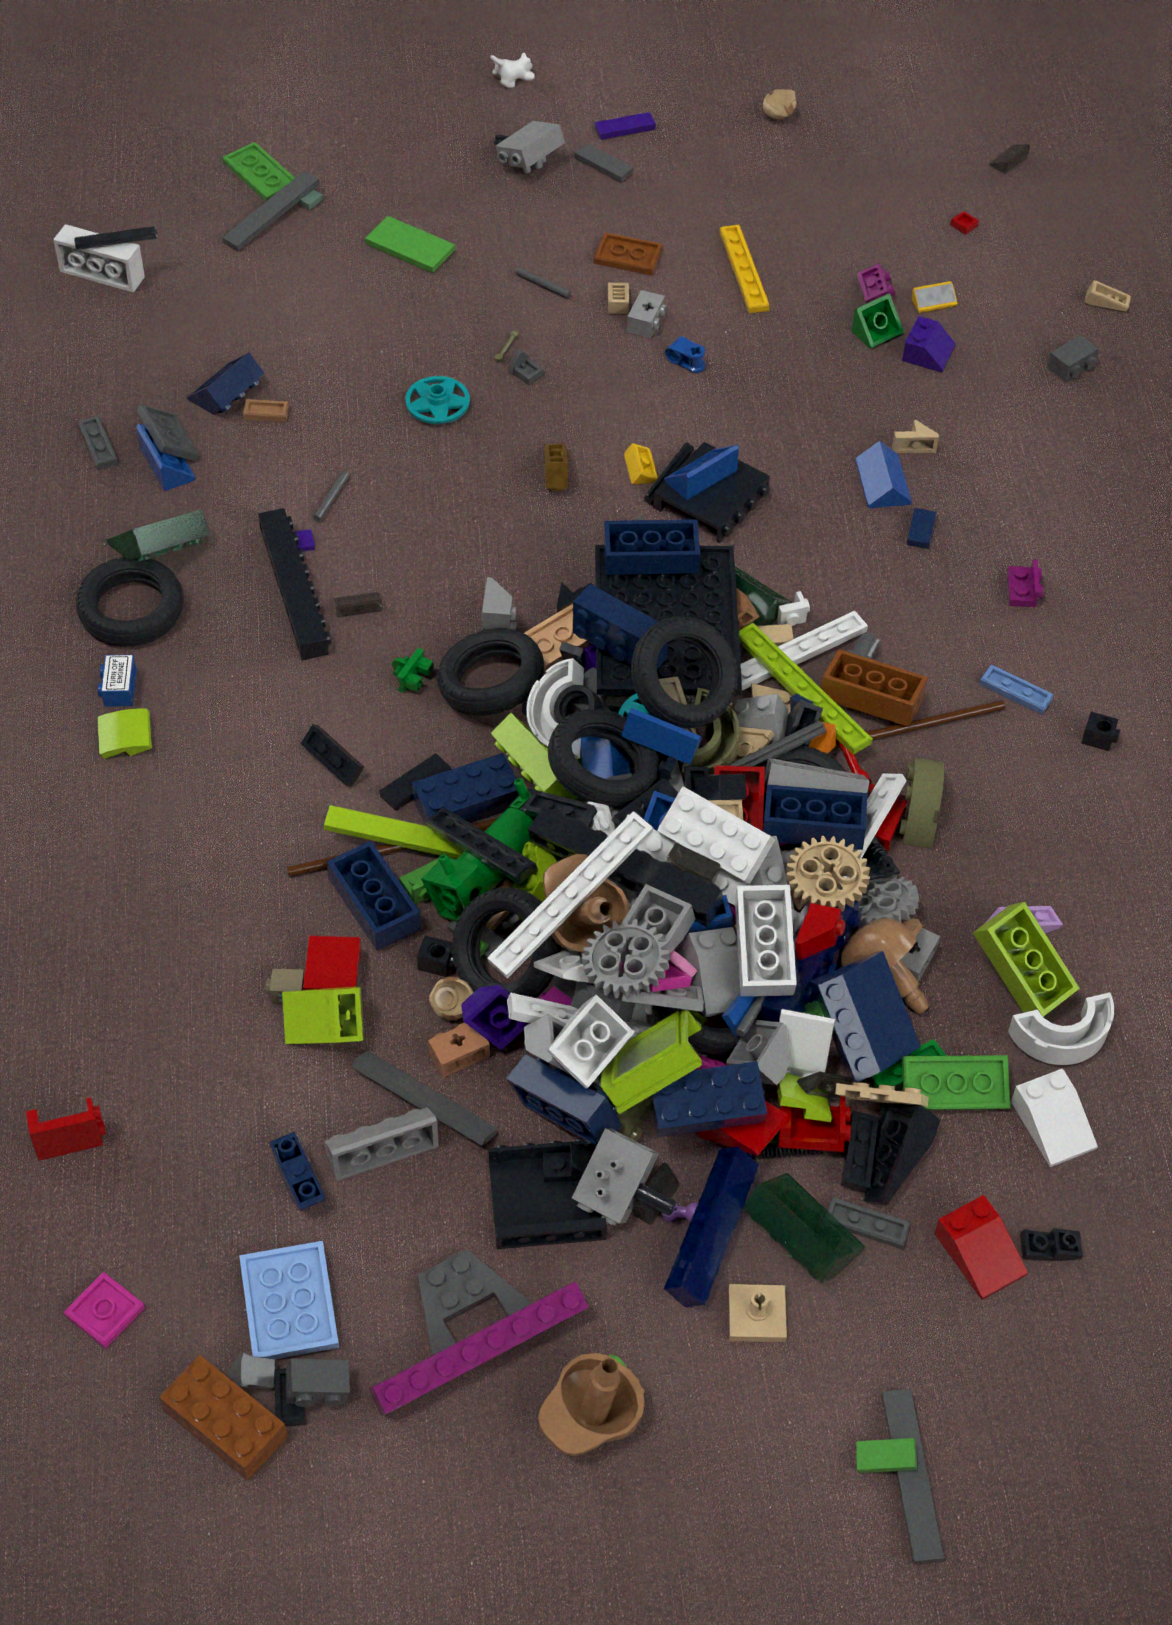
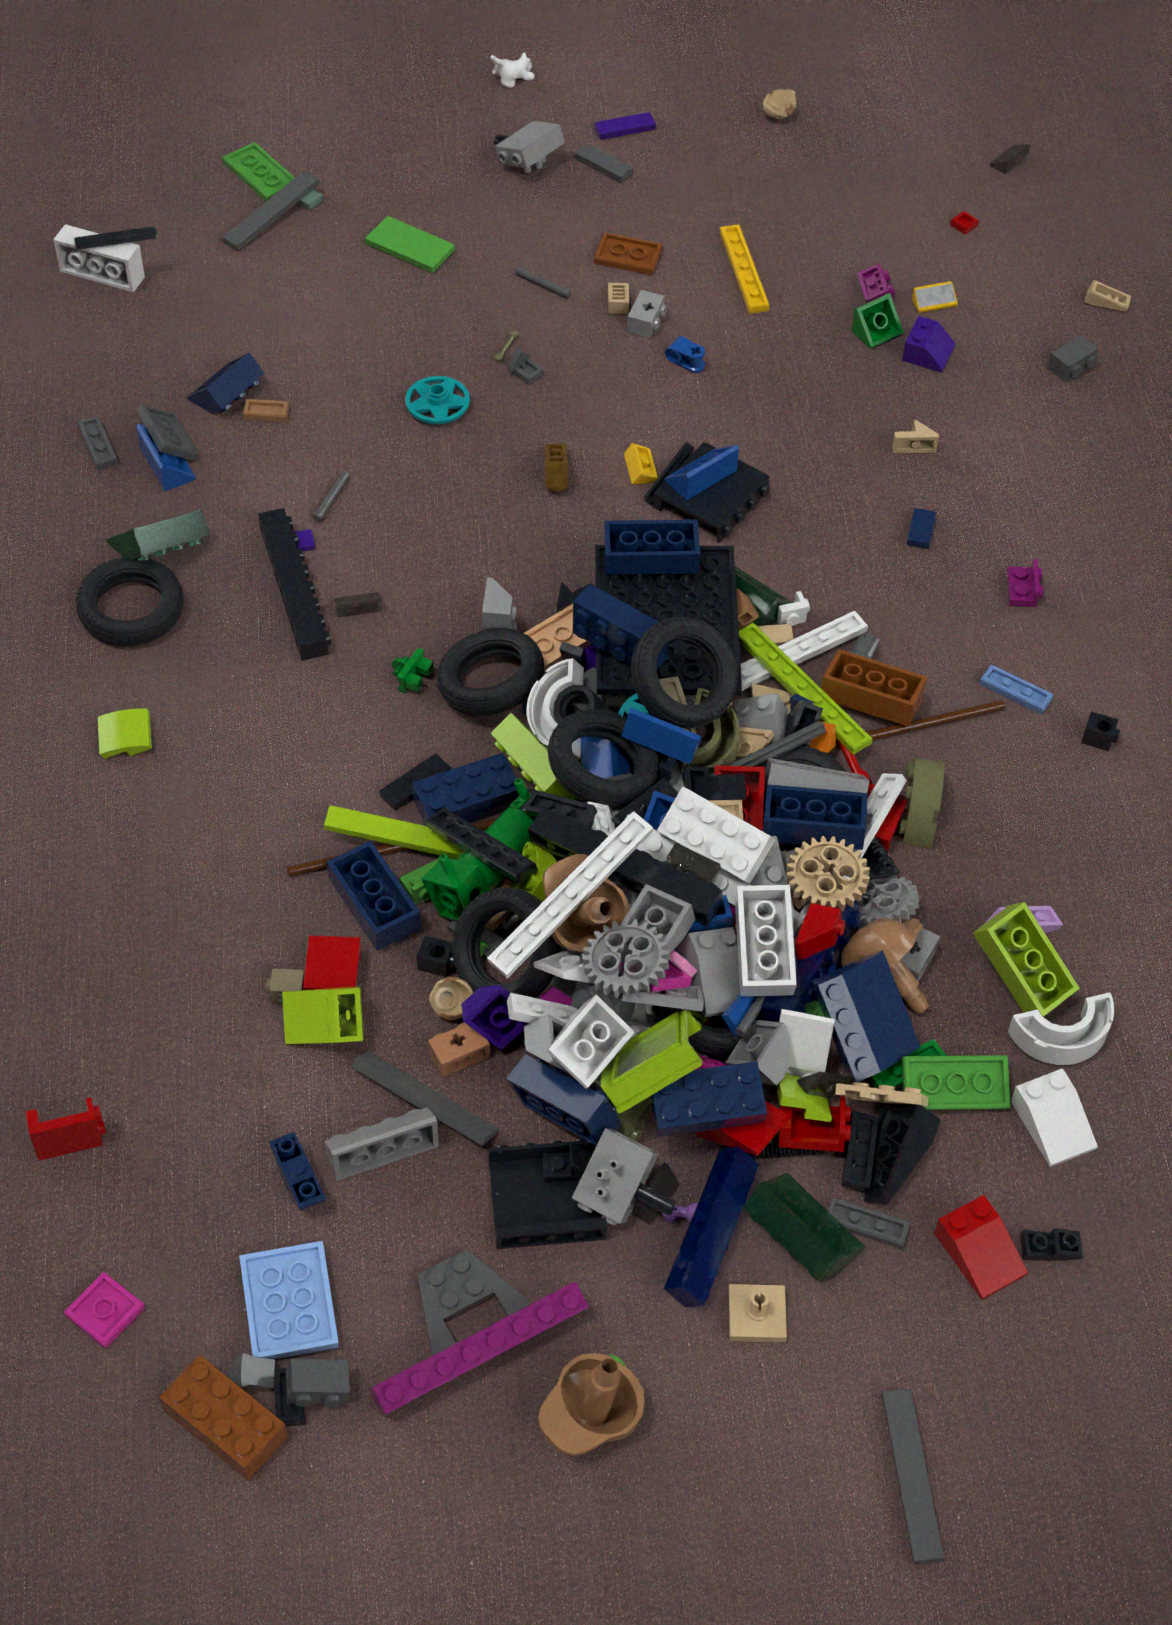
brick [98,655,137,707] -> none
black plate [300,724,364,787] -> none
slope [855,441,912,508] -> none
bright green tile [856,1438,917,1473] -> none

